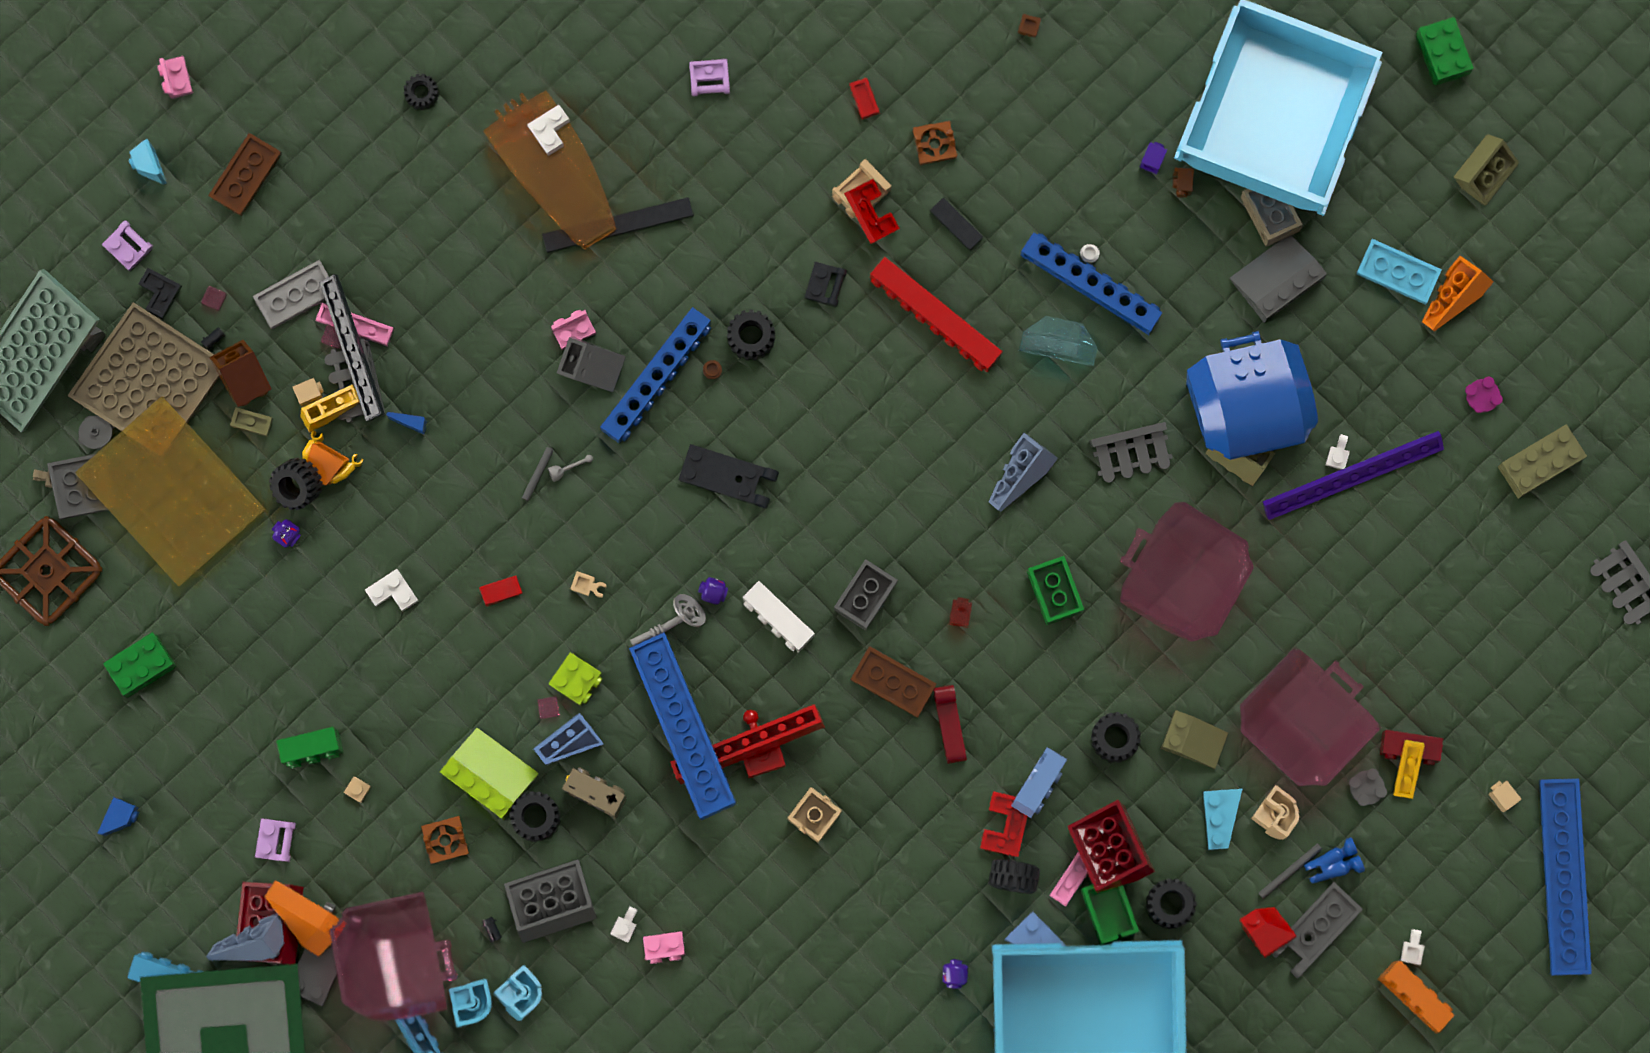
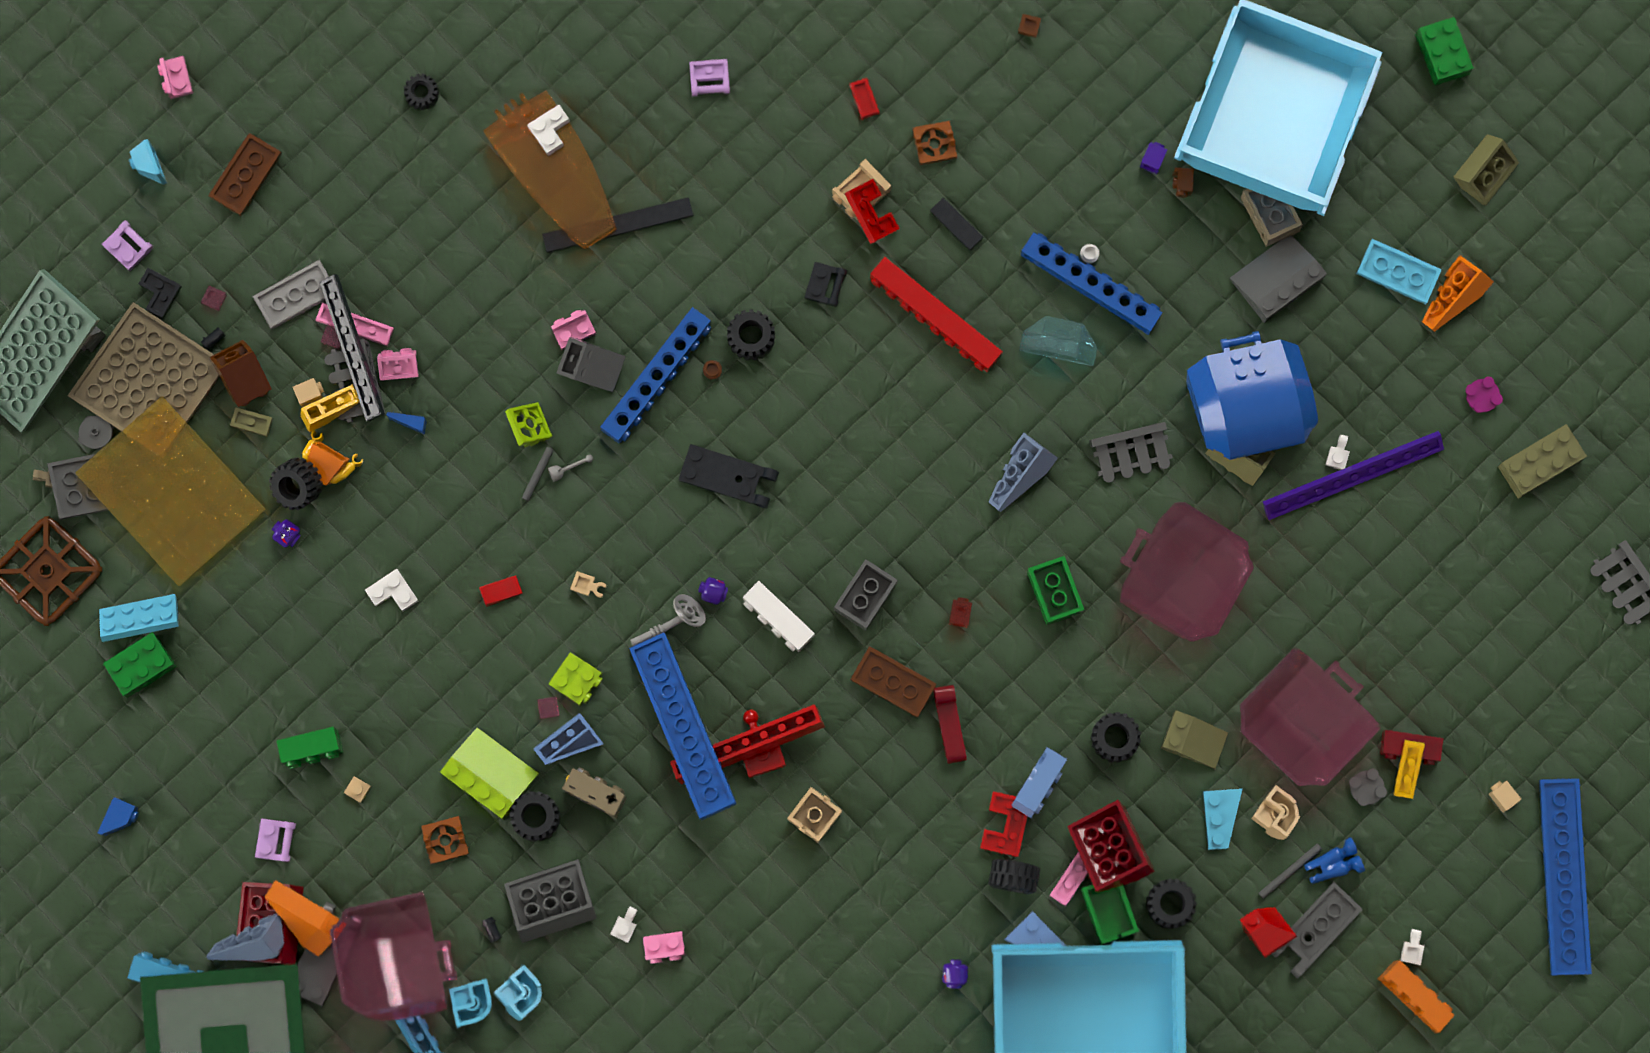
none -> medium azure plate [99,594,179,642]
none -> bright pink bracket [377,348,418,380]
none -> lime piece [505,402,552,447]

